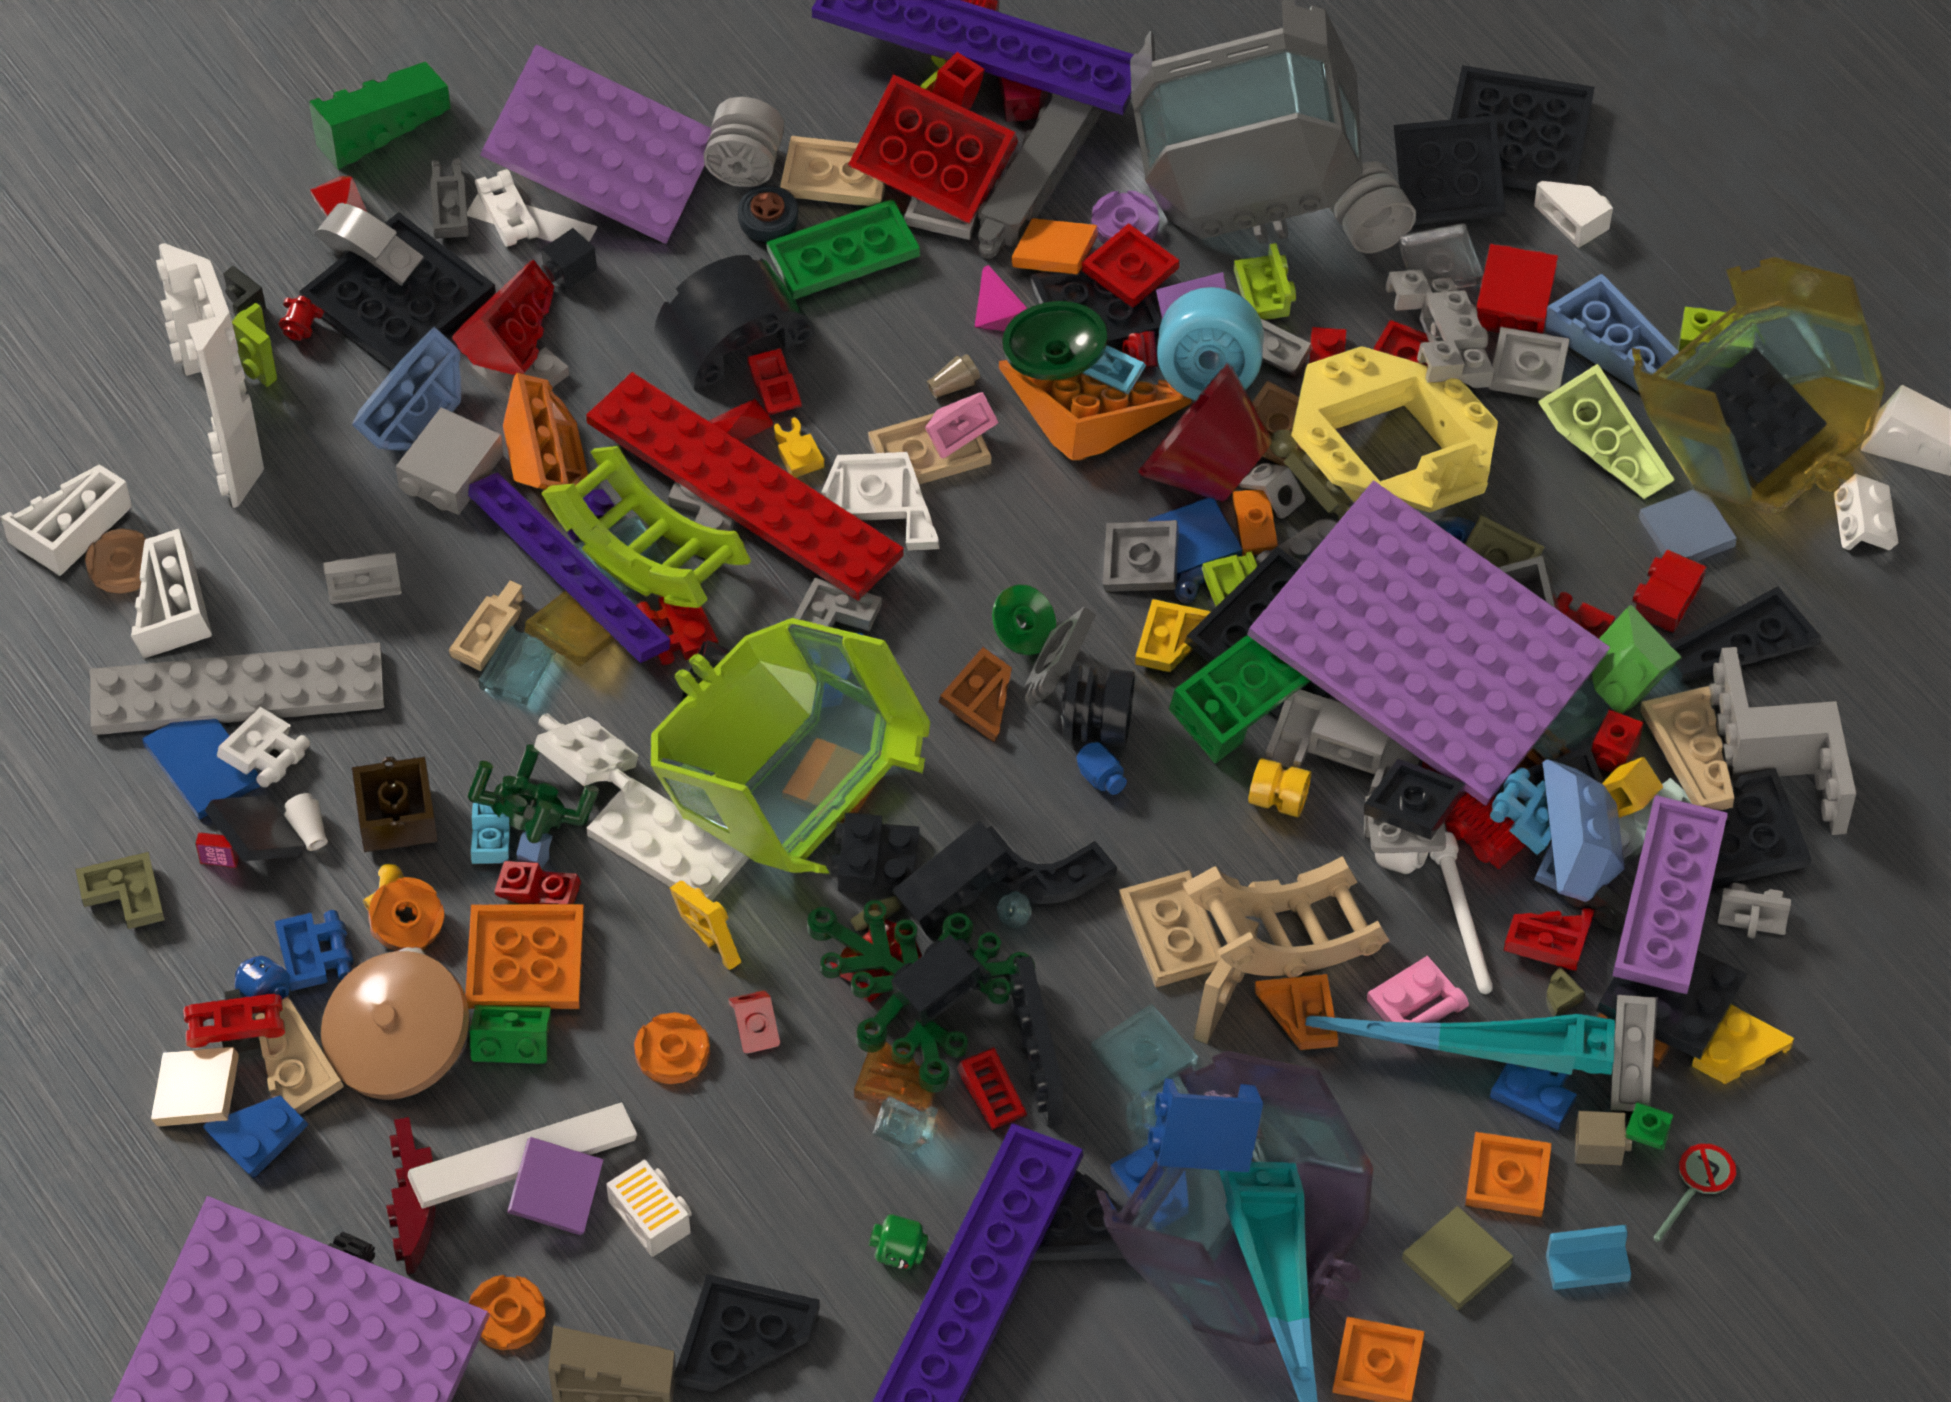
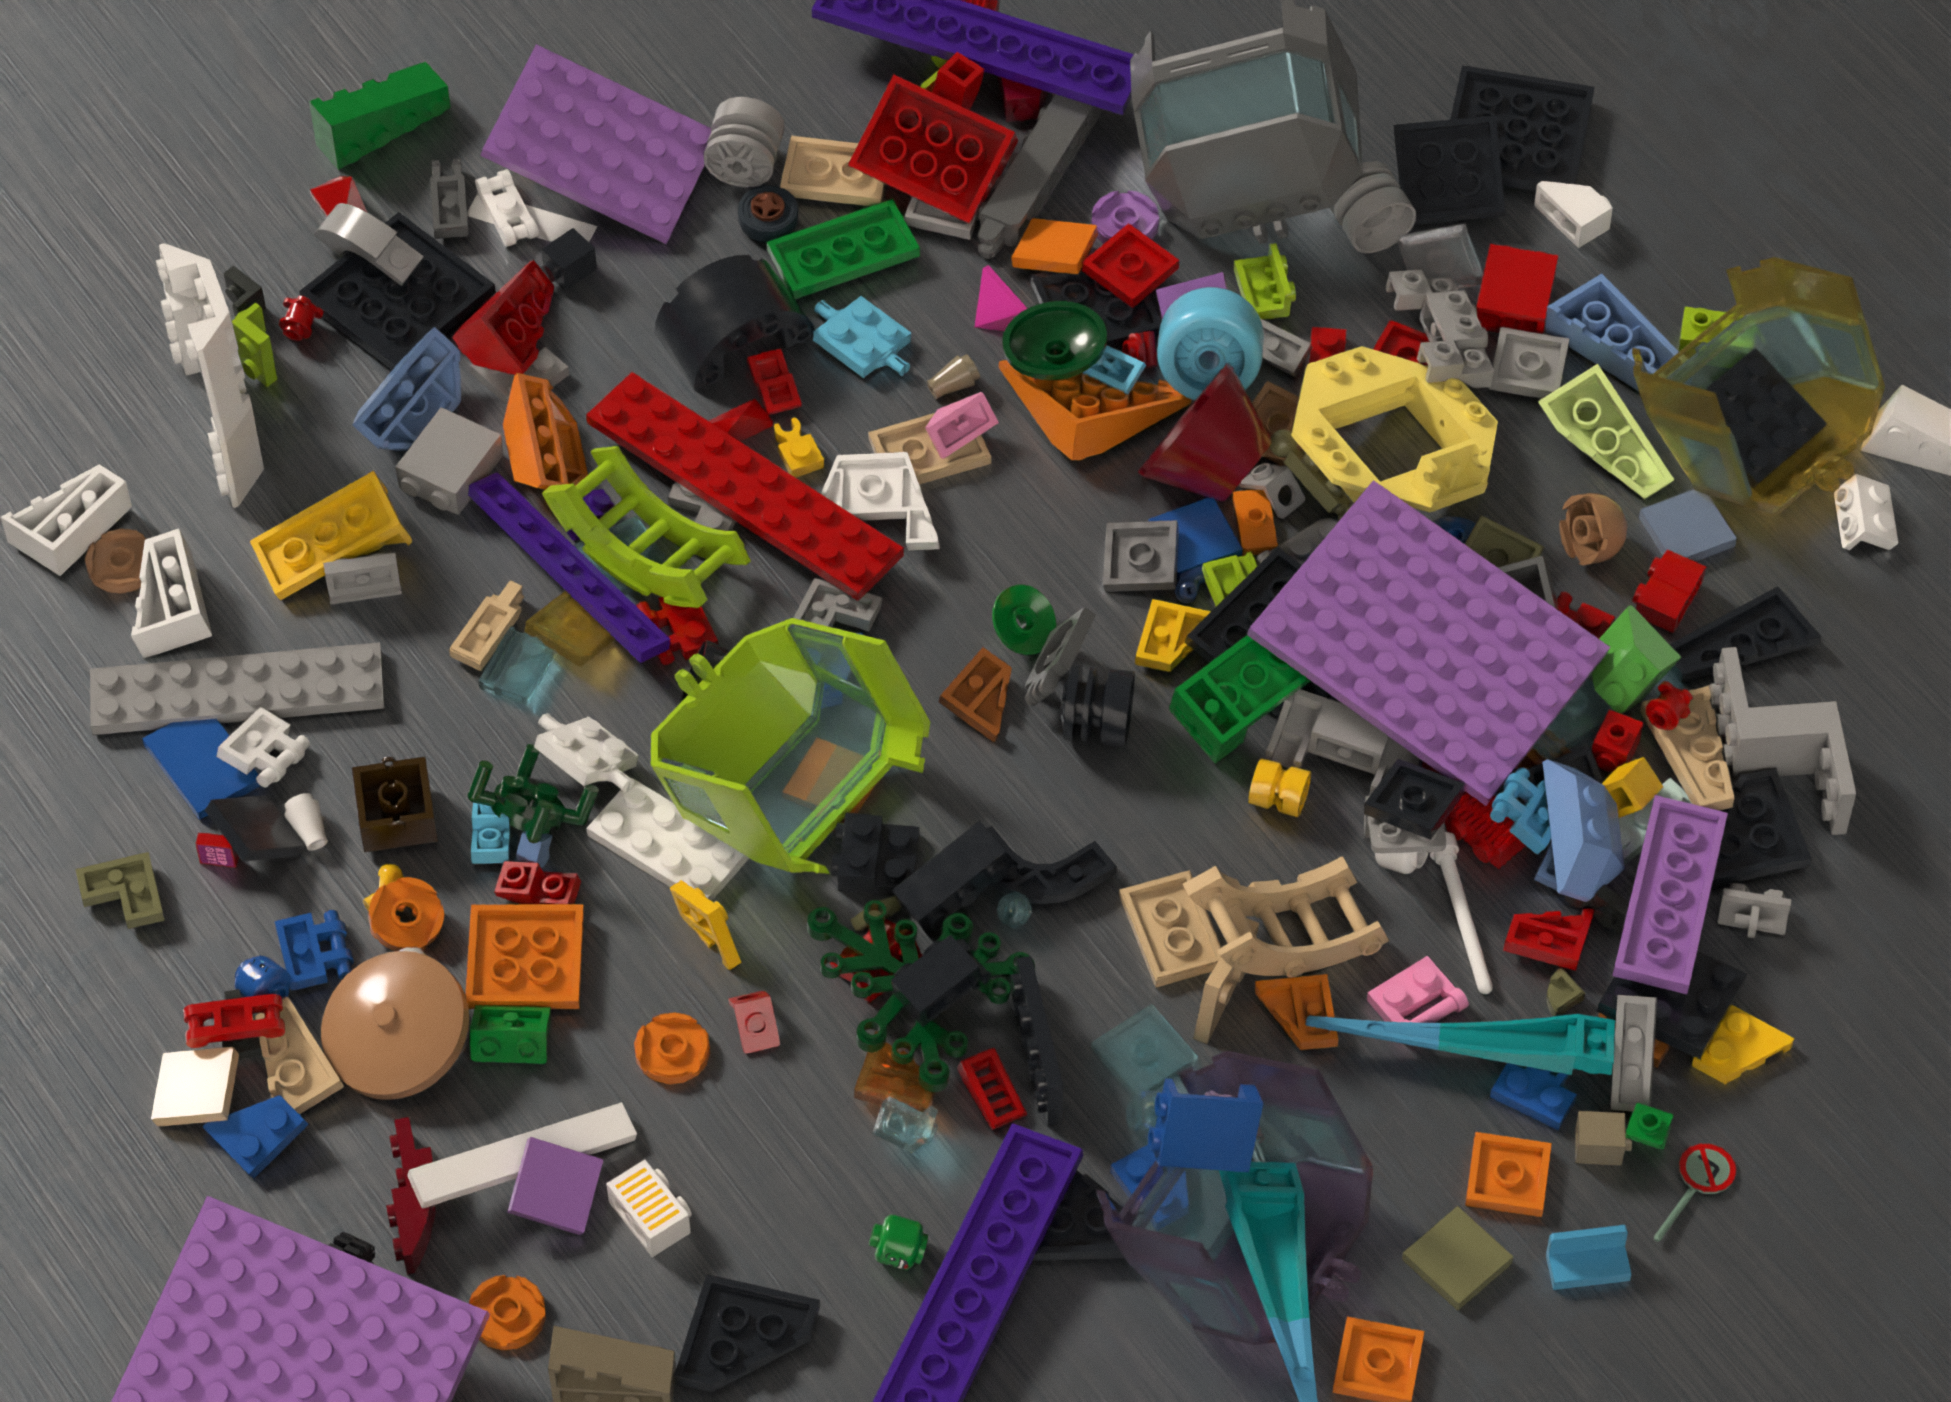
blue arm [1077,742,1127,795] -> none
none -> yellow plate [250,471,412,601]
none -> medium azure plate [813,296,911,378]
none -> medium nougat cylinder [1559,493,1627,566]
none -> red brick [1646,681,1693,730]

